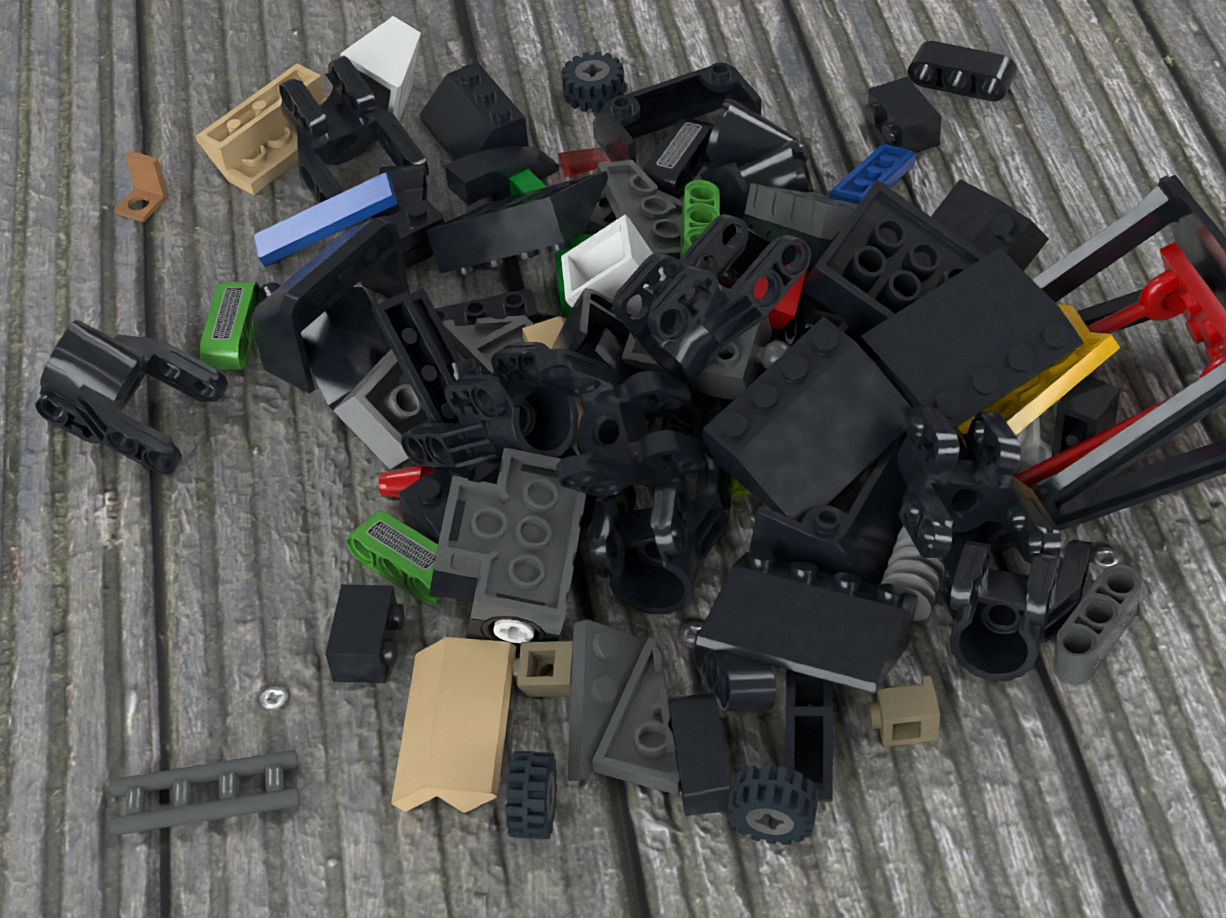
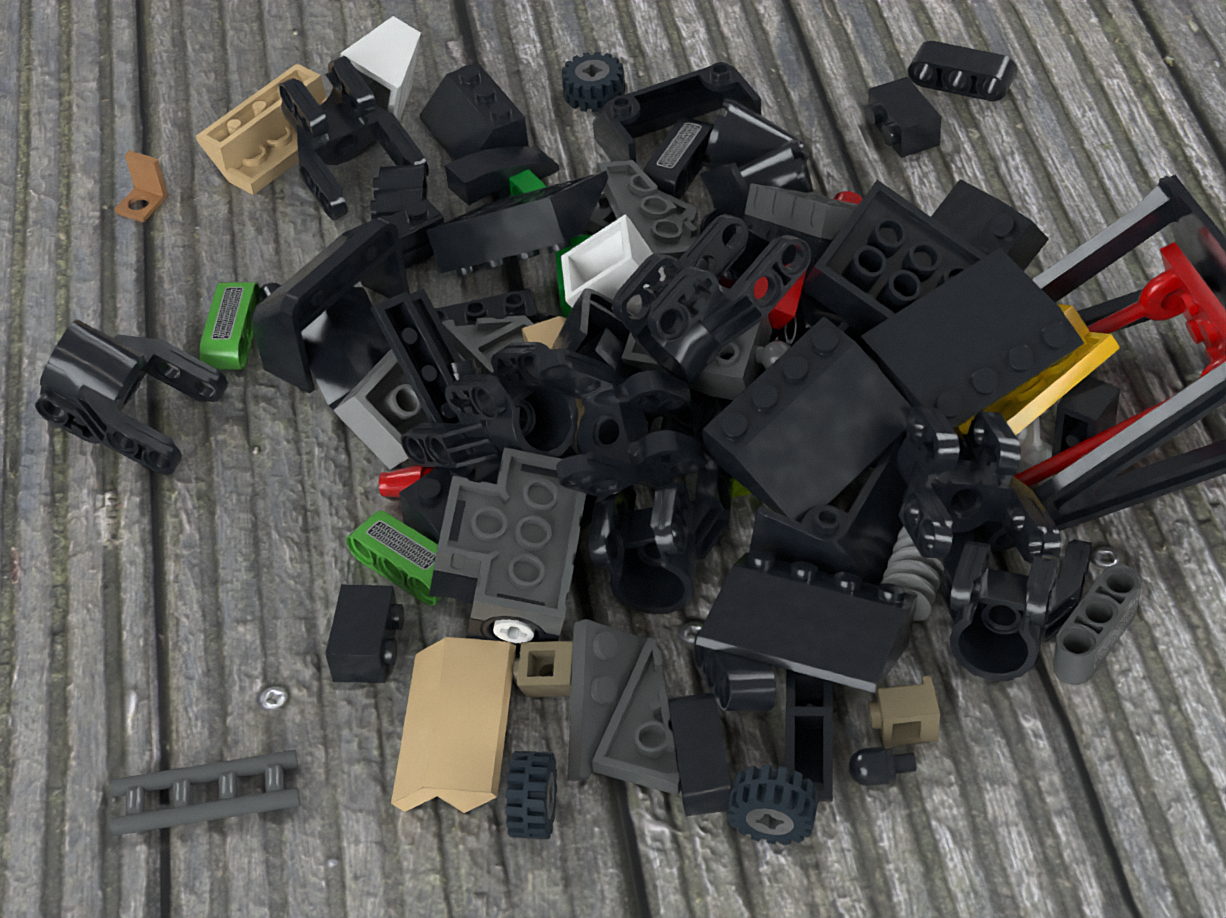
tile [254,172,398,266] -> none
clear red piece [558,147,608,177] -> none
bright green beam [680,180,720,263] -> none
blue tile [828,143,916,204] -> none
none -> black cylinder [849,746,916,786]

